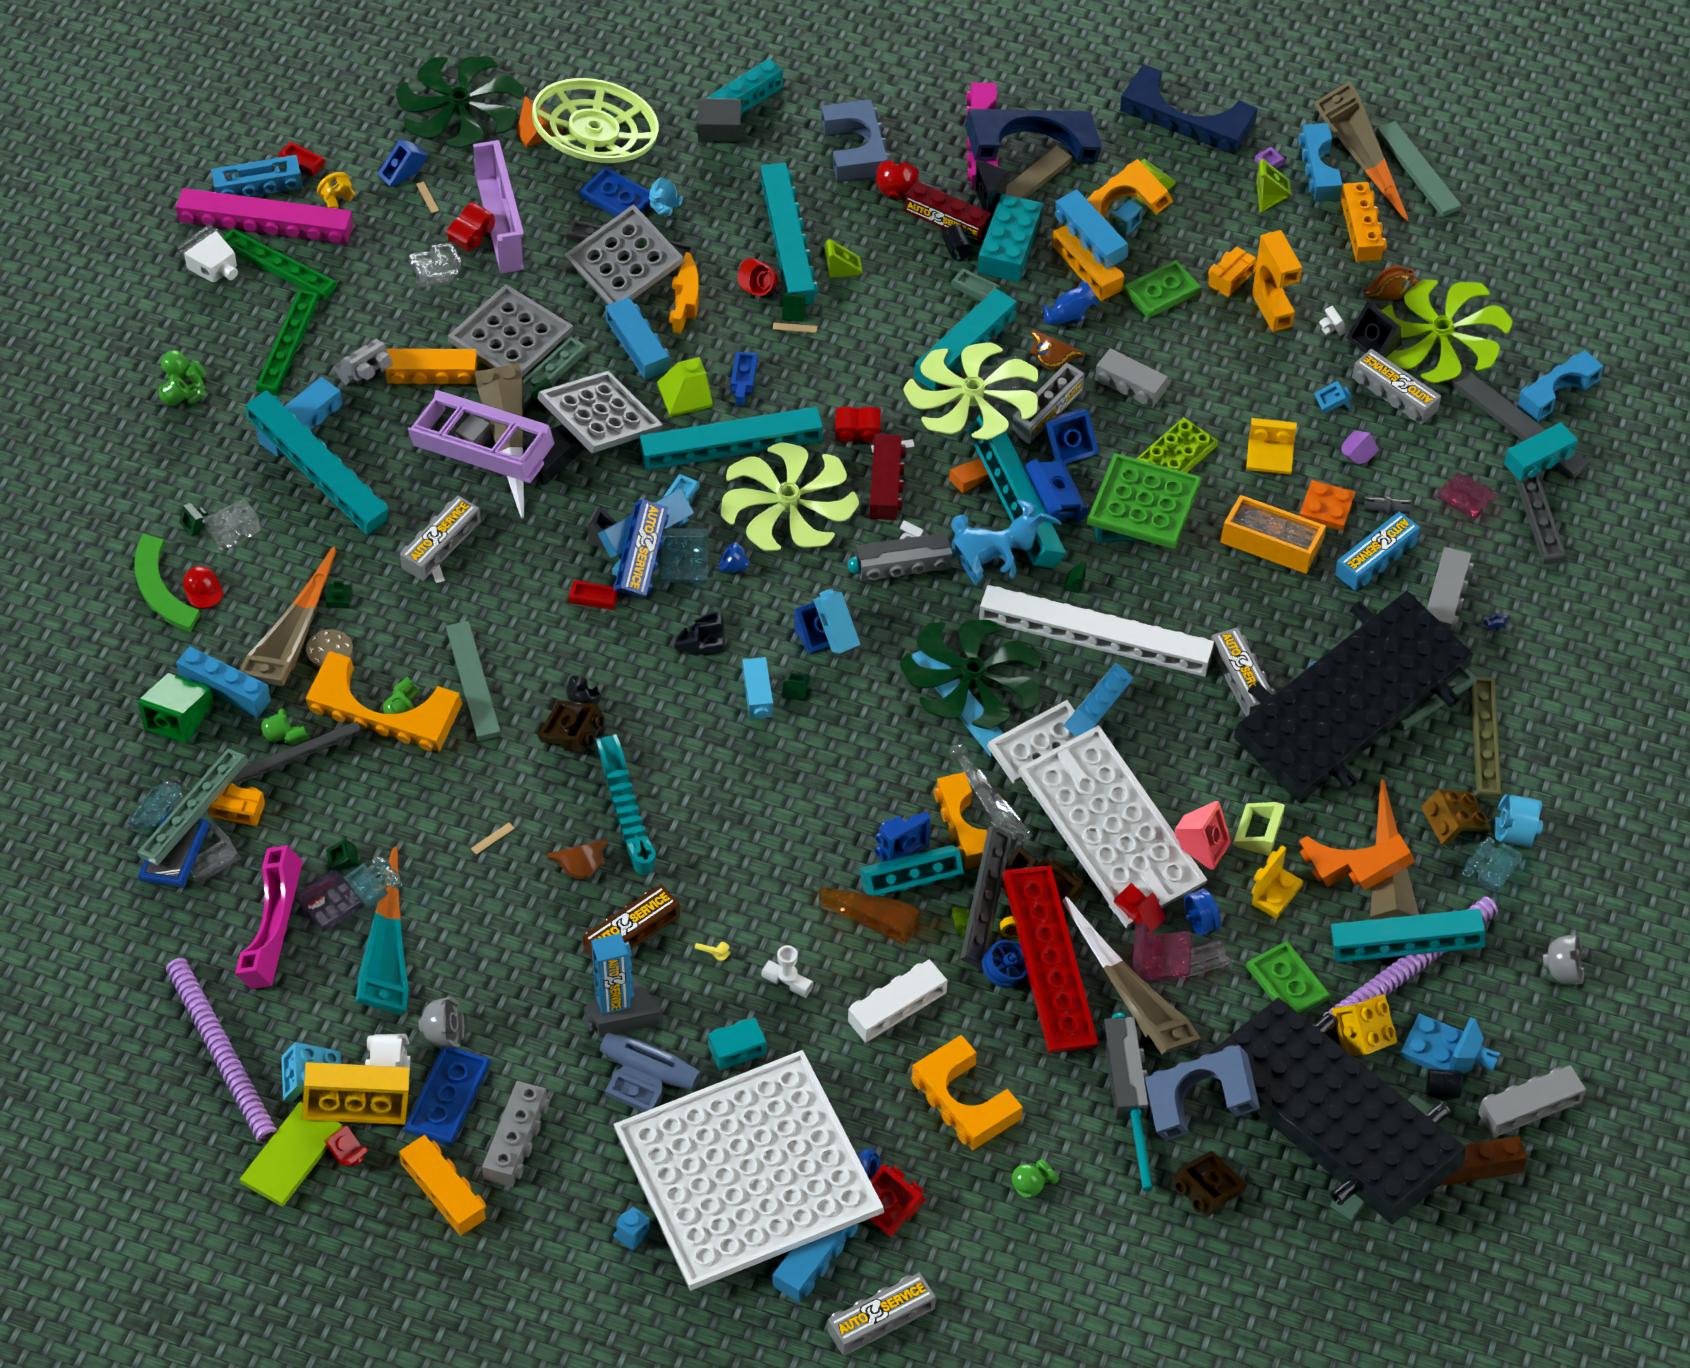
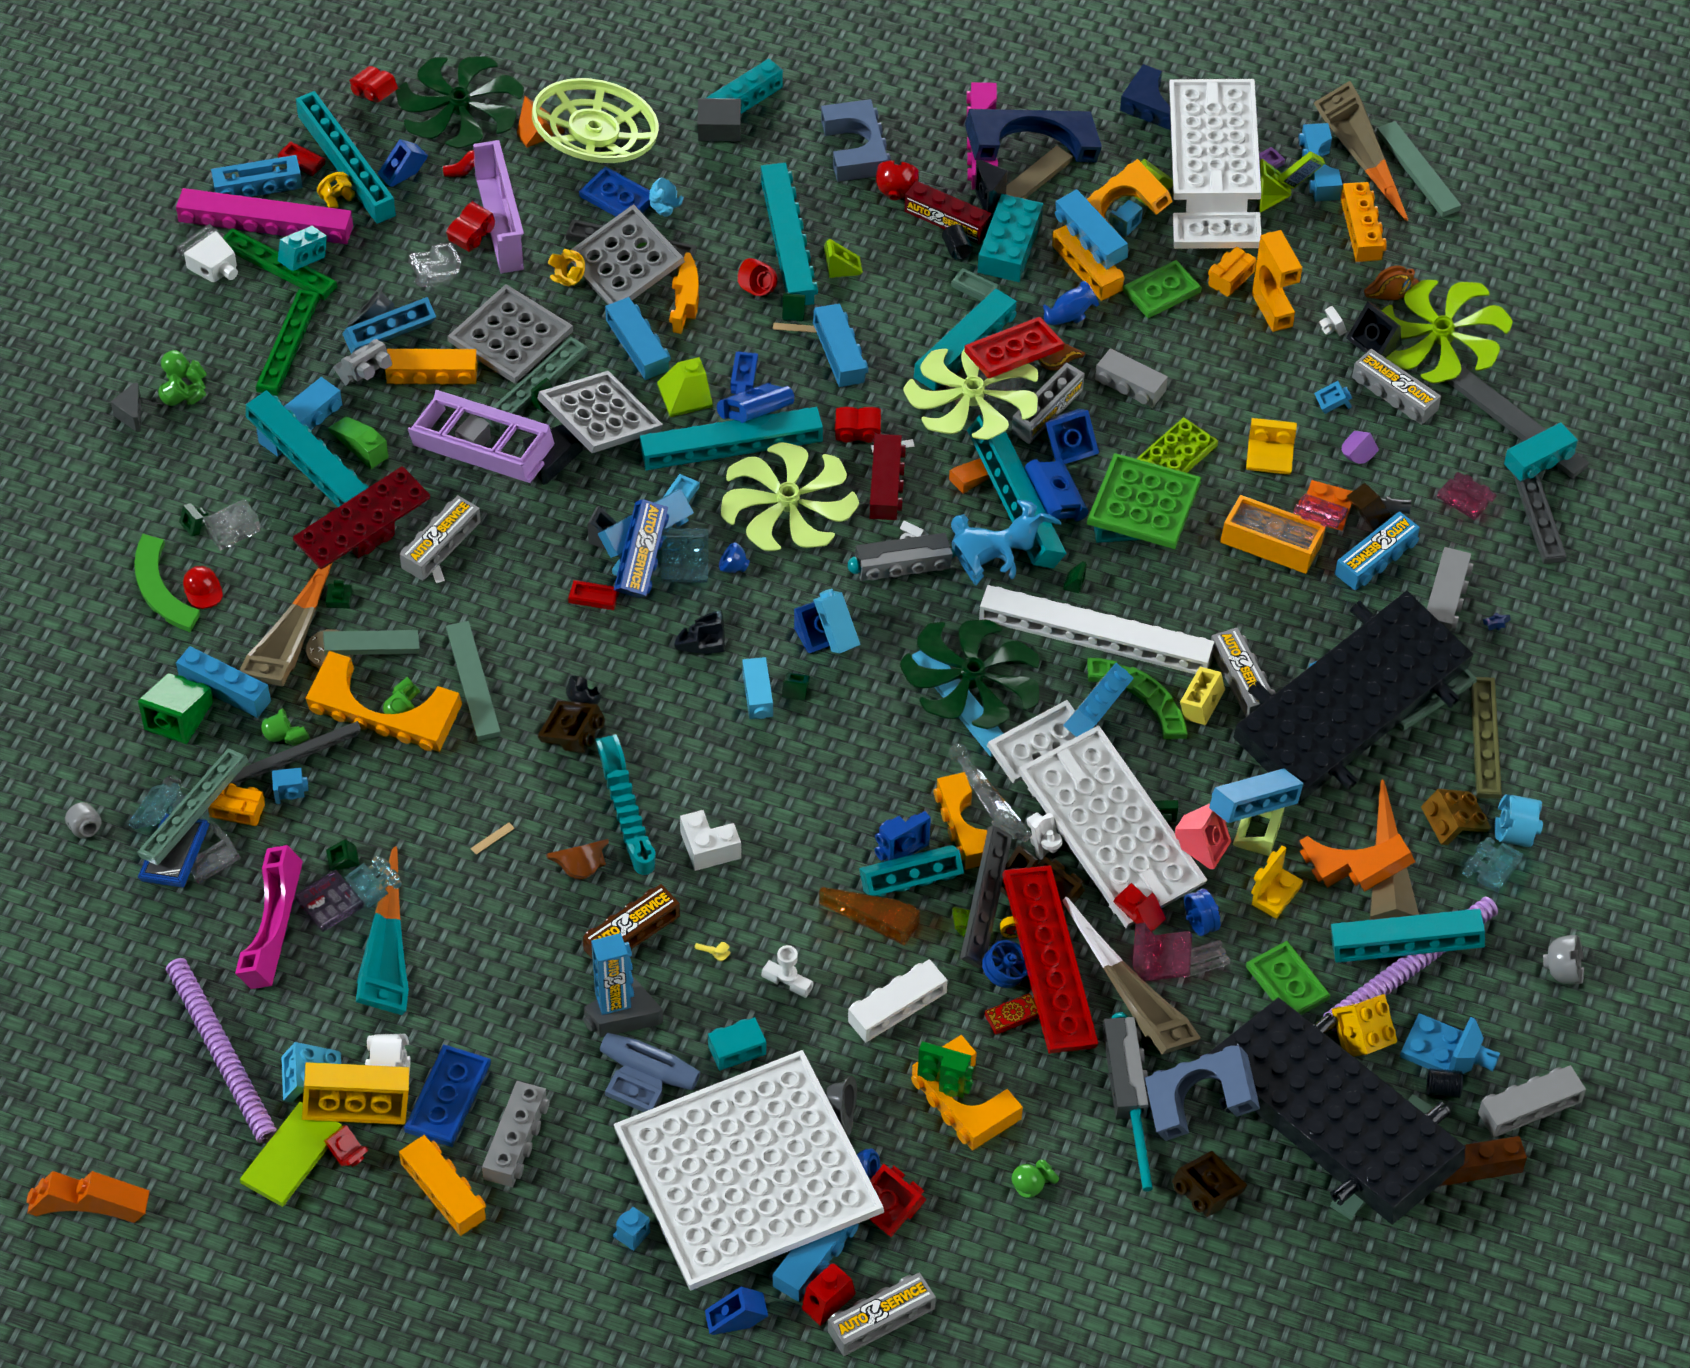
tan piece [416,182,439,213] -> none
light grey cylinder [419,997,465,1048] -> none
dark tan plate [475,363,524,519] -> none
dark azure arch [1518,350,1604,422] -> none
none -> orange arch [27,1171,150,1223]
none -> light grey head [65,802,101,838]
none -> dark grey slope [111,383,141,432]
none -> dark azure brick [272,768,309,804]
none -> teal brick [278,226,327,271]
none -> dark red bracket [293,466,430,569]
none -> teal brick [296,91,396,224]
none -> sand green tile [323,630,420,655]
none -> bright green slope [328,416,389,469]
none -> dark azure brick [343,297,436,354]
none -> dark grey piece [347,285,394,326]
none -> red brick [349,66,398,103]
none -> red arm [443,150,475,177]
none -> yellow piece [548,249,585,286]
none -> white brick [680,810,741,871]
none -> blue slope [705,1287,768,1335]
none -> blue piece [717,382,795,423]
none -> red torso [802,1263,856,1326]
none -> dark azure brick [813,303,868,387]
none -> dark grey piece [826,1076,857,1135]
none -> green plate [917,1041,974,1098]
none -> red plate [964,317,1064,379]
none -> tile [985,993,1039,1035]
none -> white hips [1027,813,1062,860]
none -> bright green tile [1087,658,1188,739]
none -> dark green tile [1153,800,1178,827]
none -> white piece [1169,79,1261,249]
none -> light yellow brick [1180,667,1225,725]
none -> dark azure brick [1209,768,1304,823]
none -> tile [1278,151,1325,189]
none -> clear pink plate [1293,493,1348,528]
none -> dark brown slope [1347,483,1392,531]

